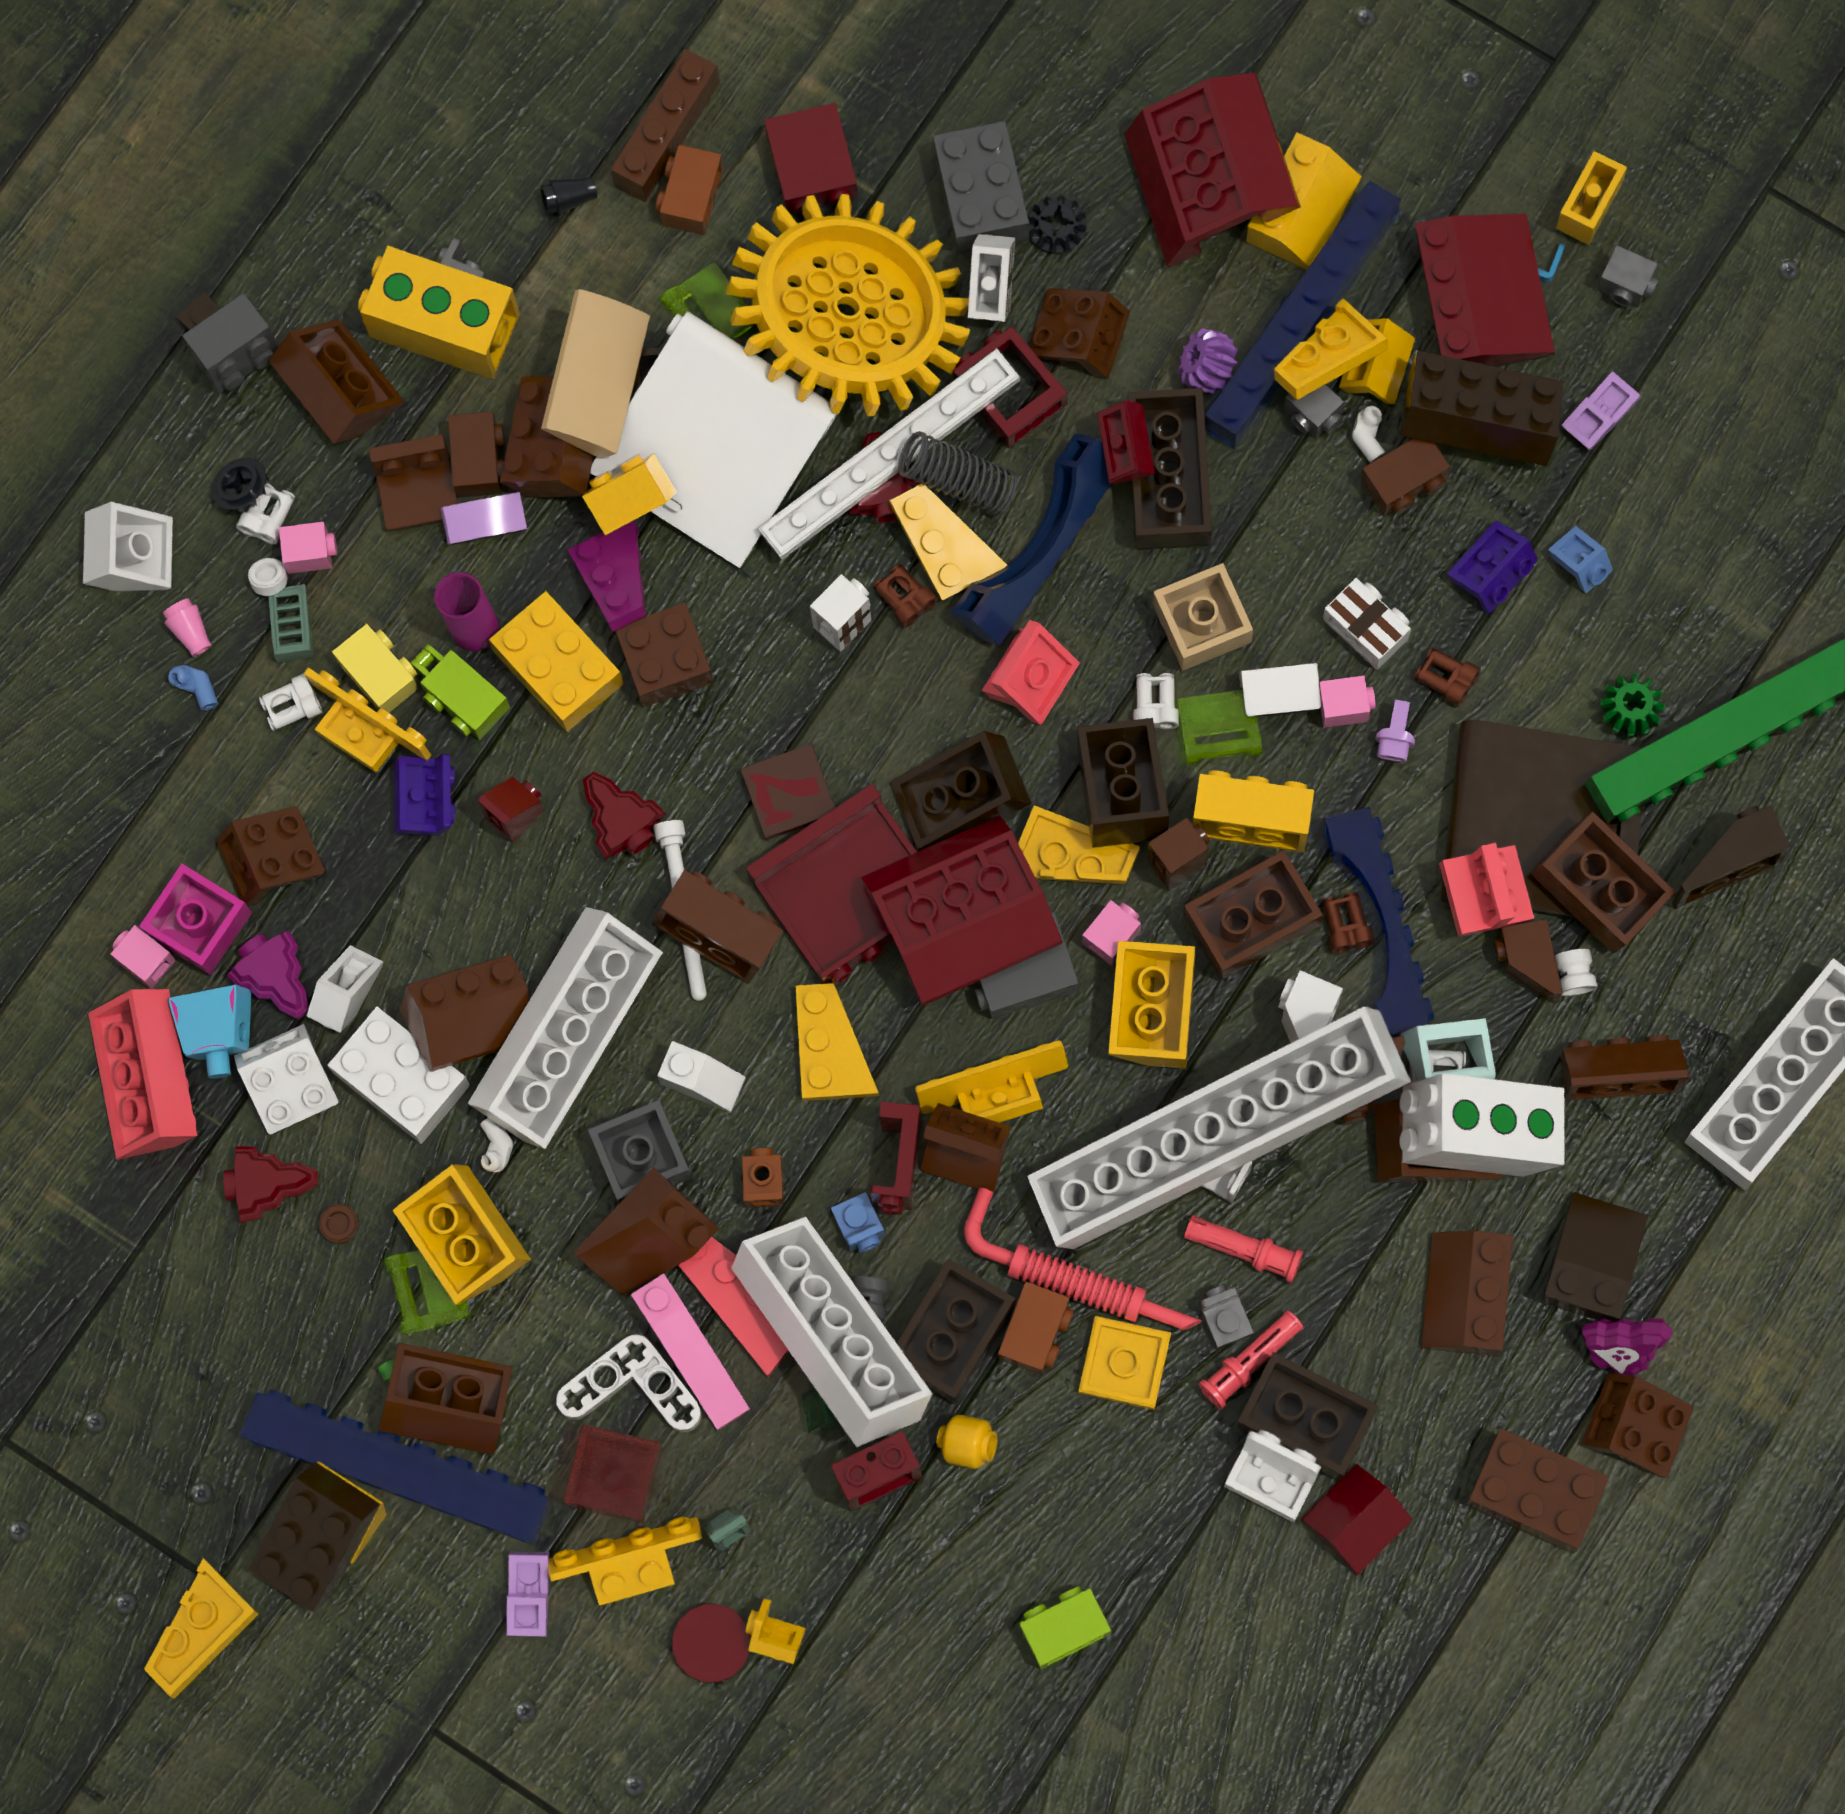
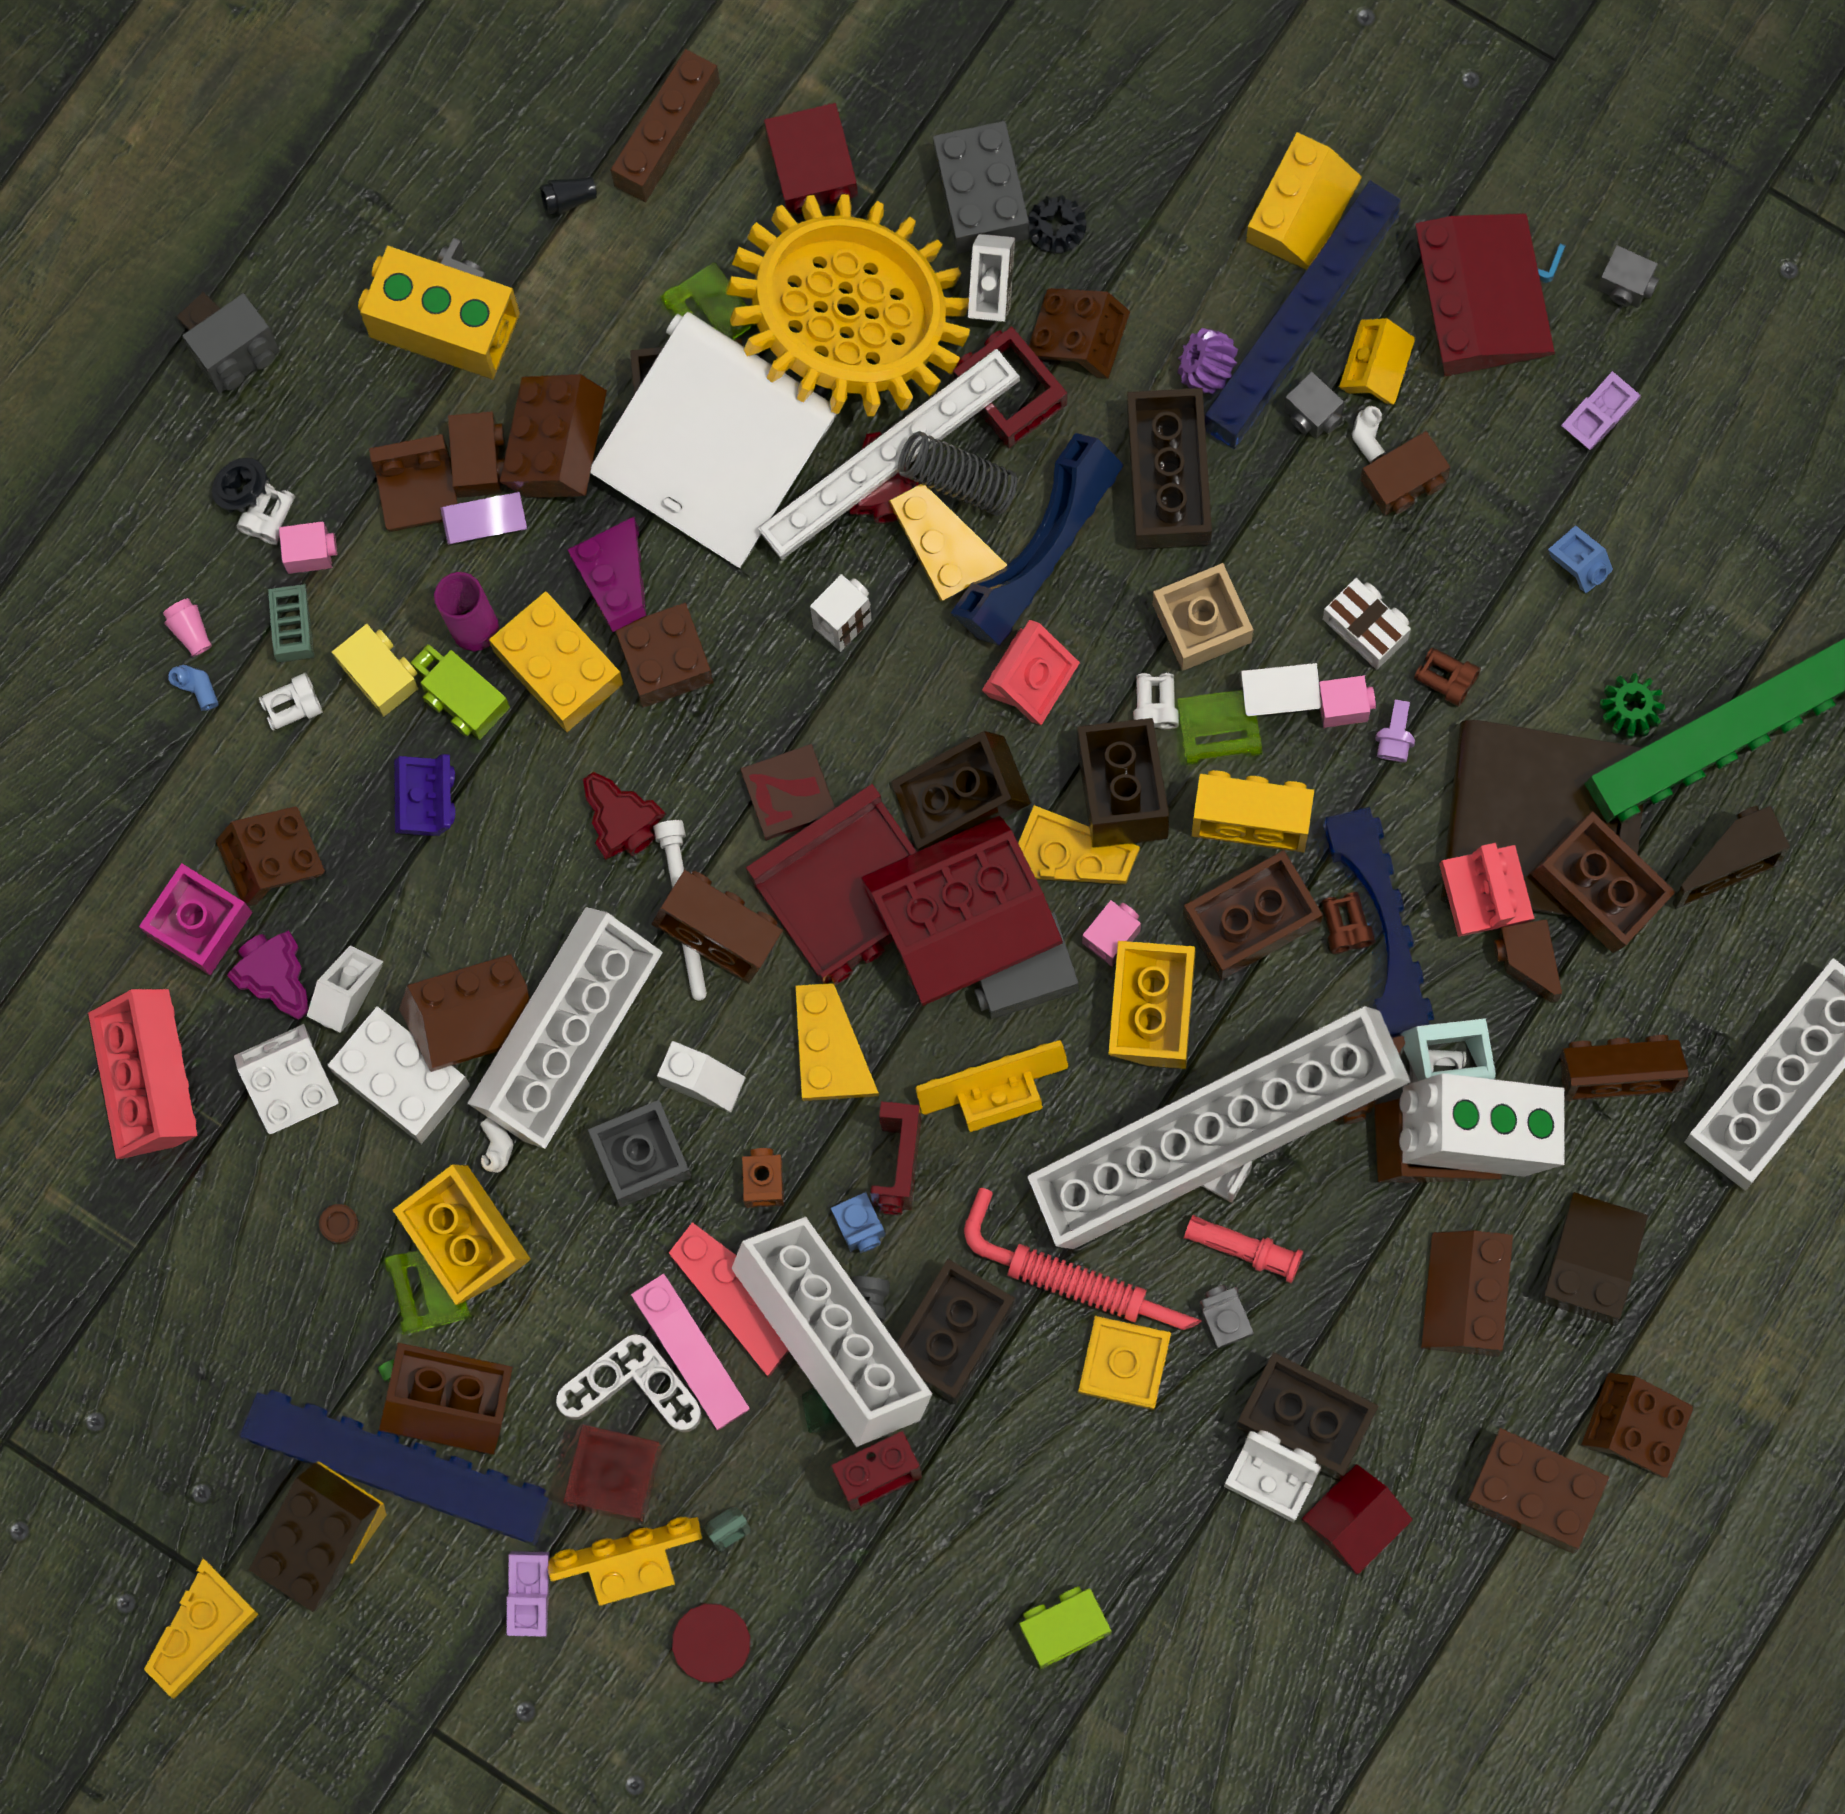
white slope [83,502,173,591] -> none
bright pink brick [110,925,176,989] -> none
medium azure torso [168,985,251,1079] -> none
dark red rock [223,1146,319,1223] -> none
white tile [248,558,288,596] -> none
reddish brown slope [269,319,405,444] -> none
yellow bracket [303,668,432,773] -> none
dark red slope [478,777,544,843] -> none
tan slope [541,289,650,457] -> none
reddish brown slope [574,1168,719,1296] -> none
yellow brick [582,453,676,535] -> none
dark orange brick [656,145,724,235] -> none
yellow bracket [745,1598,806,1664] -> none
copper piece [873,564,938,628] -> none
reddish brown bracket [921,1103,1011,1192] -> none
yellow head [937,1415,998,1469] -> none
dark orange brick [998,1282,1074,1376] -> none
dark red slope [1097,400,1155,484] -> none
dark red slope [1124,73,1301,267] -> none
reddish brown brick [1147,818,1210,891] -> none
coral pin [1198,1310,1304,1410] -> none
yellow wing [1274,298,1388,400] -> none
white slope [1278,970,1343,1043] -> none
dark brown brick [1400,350,1564,466] -> none
dark purple bracket [1447,520,1538,613] -> none
white wheel [1554,949,1598,996] -> none
yellow brick [1556,151,1627,245] -> none
magenta rock [1582,1318,1673,1376] -> none

